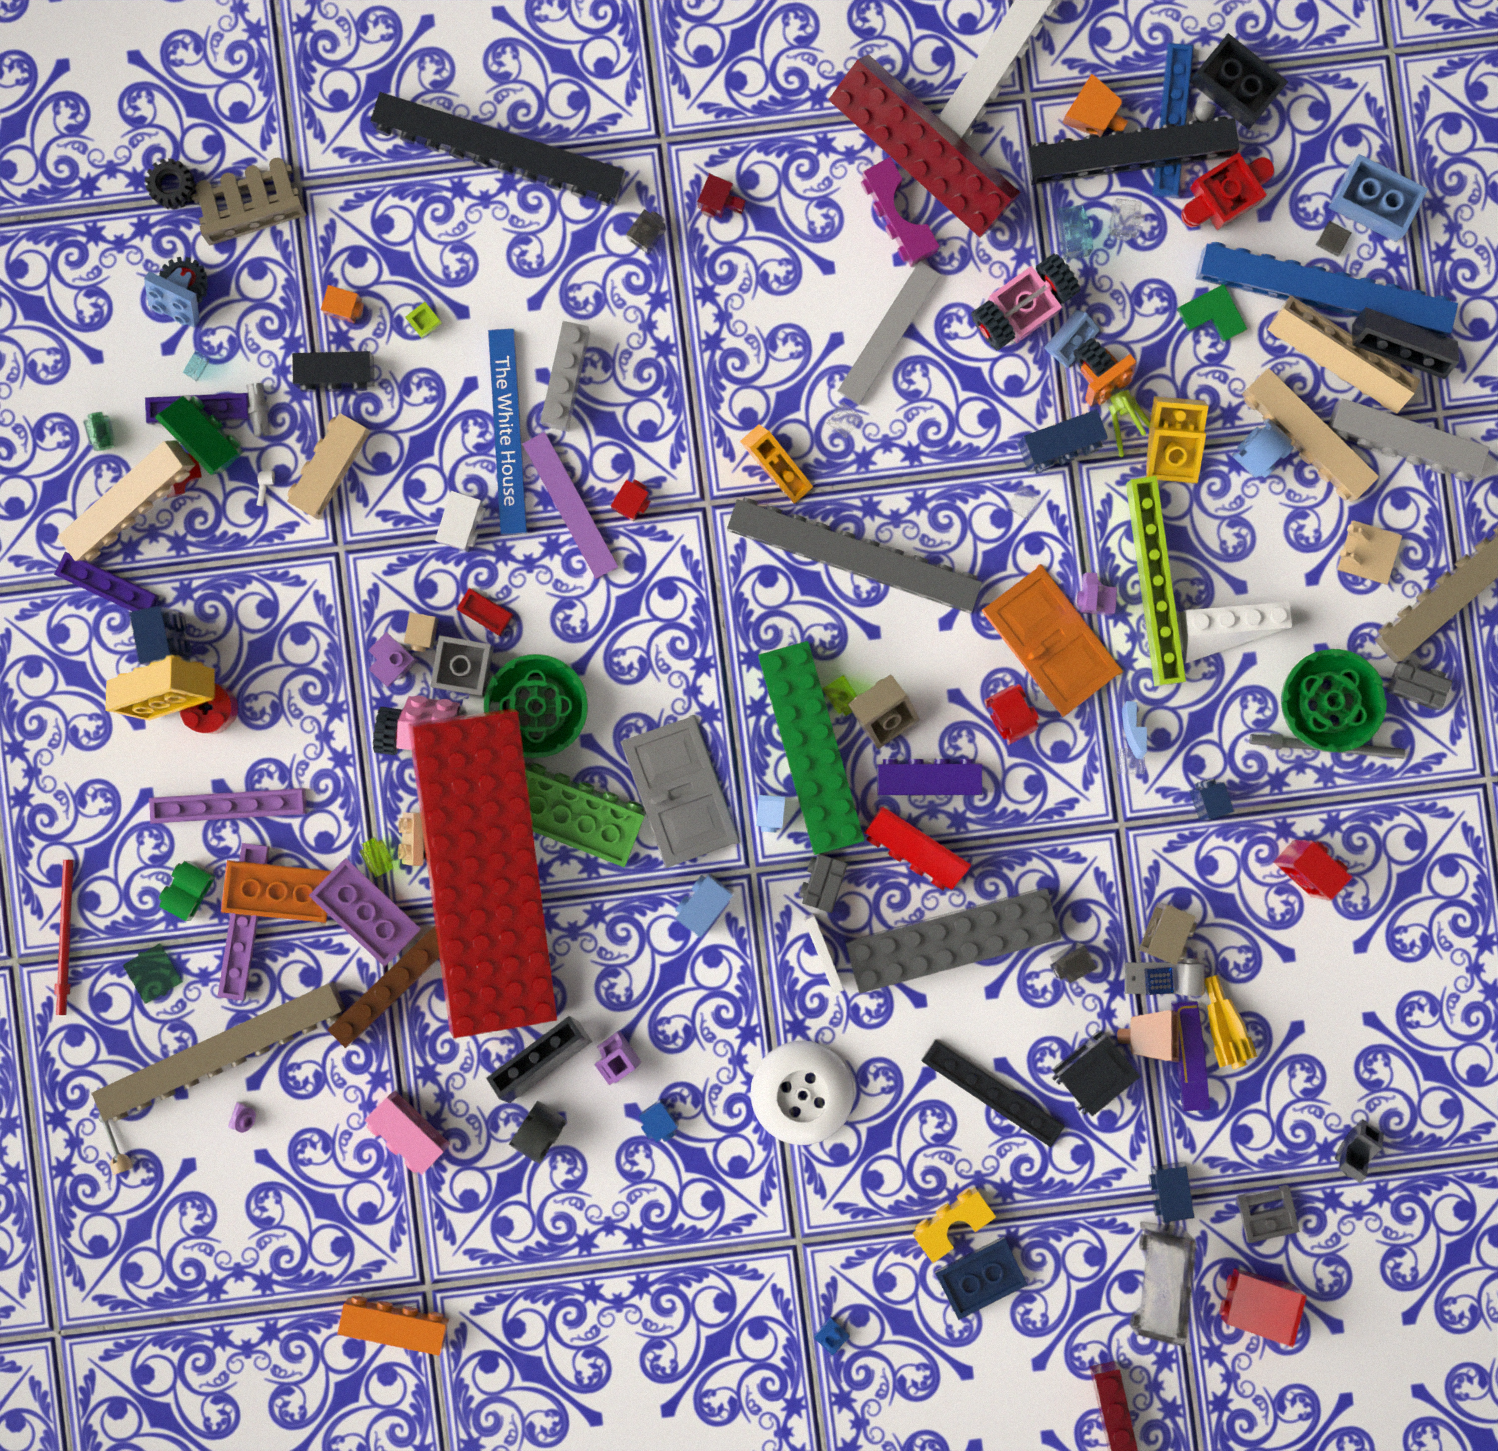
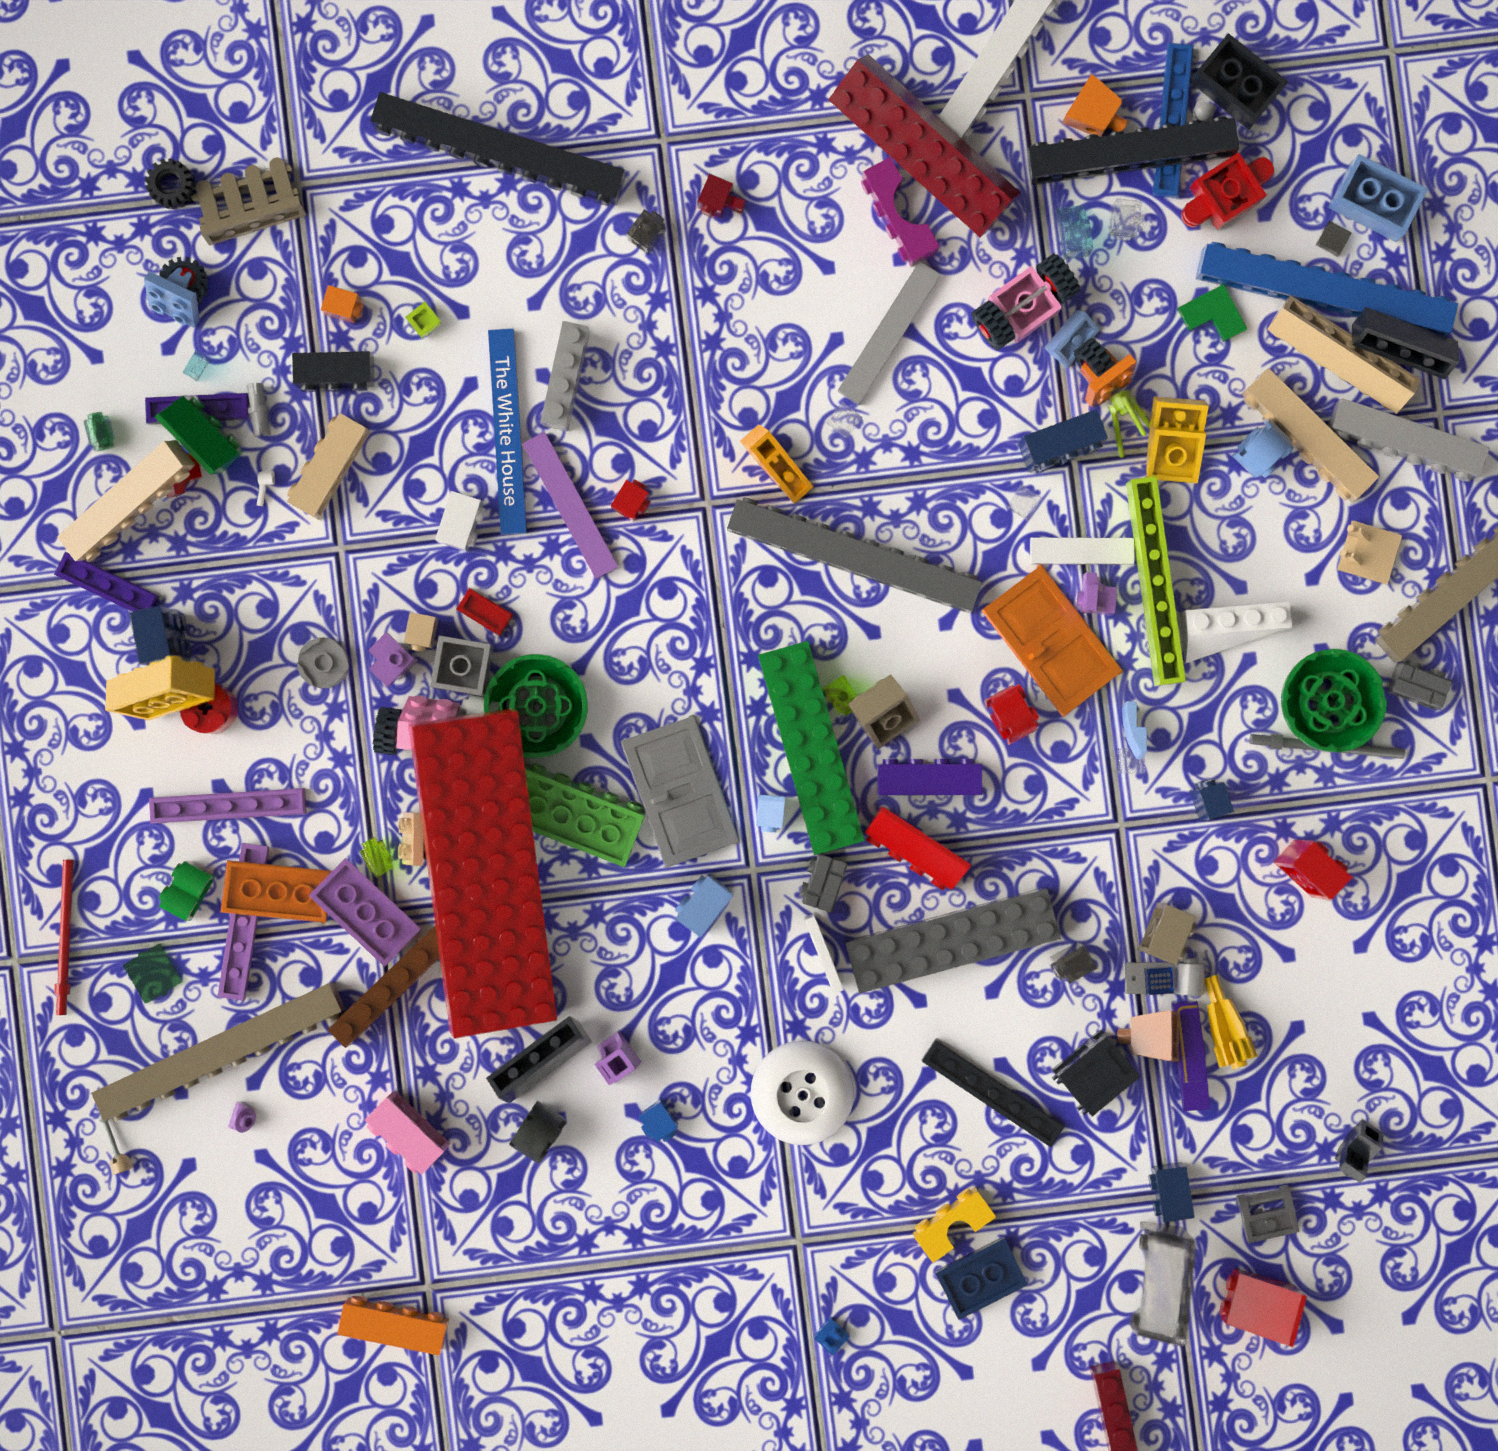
none -> light grey tile [297,637,350,688]
none -> white tile [1030,538,1134,565]

